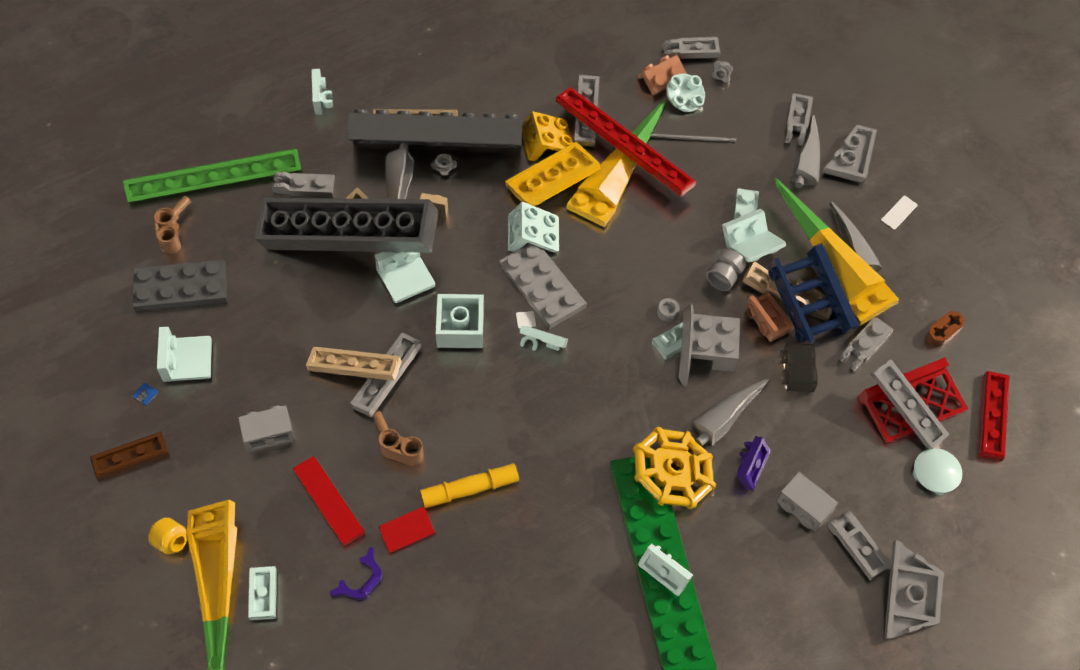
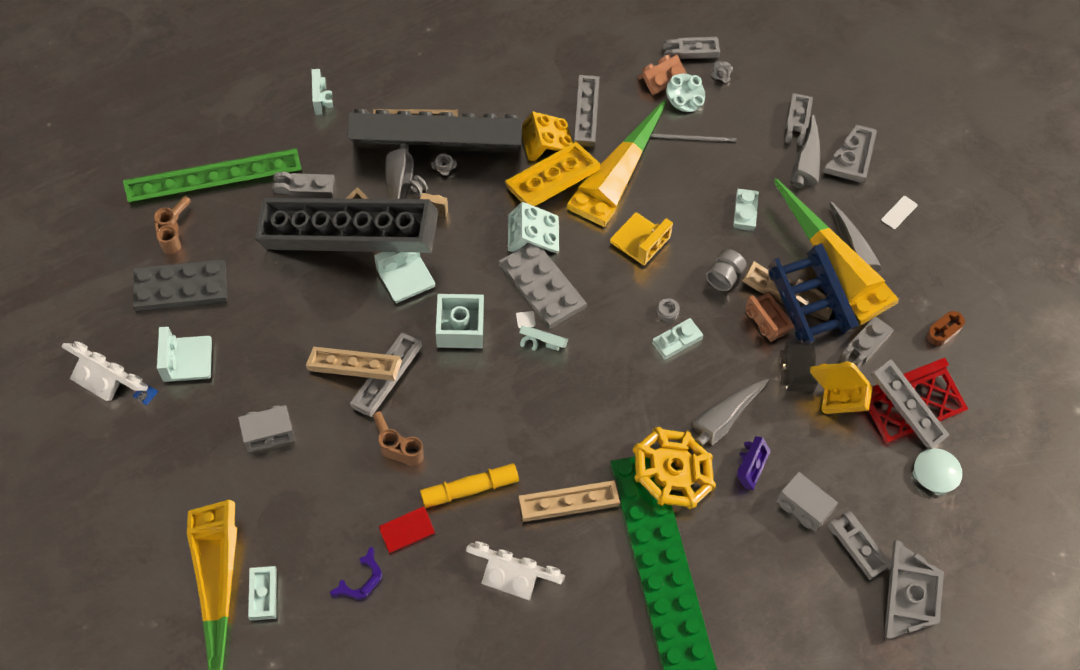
reddish brown tile [90,432,169,480] -> none
yellow head [148,517,187,555] -> none
red tile [293,456,365,547] -> none
red tile [556,87,696,197] -> none
light aqua plate [638,544,693,596] -> none
light grey piece [678,304,740,387] -> none
light aqua bracket [722,209,786,262] -> none
red tile [979,371,1010,461] -> none
none -> white bracket [62,341,149,401]
none -> light grey bush [407,175,428,197]
none -> white bracket [466,541,565,600]
none -> tan plate [519,480,620,522]
none -> yellow bracket [610,213,673,265]
none -> yellow bracket [810,361,872,414]

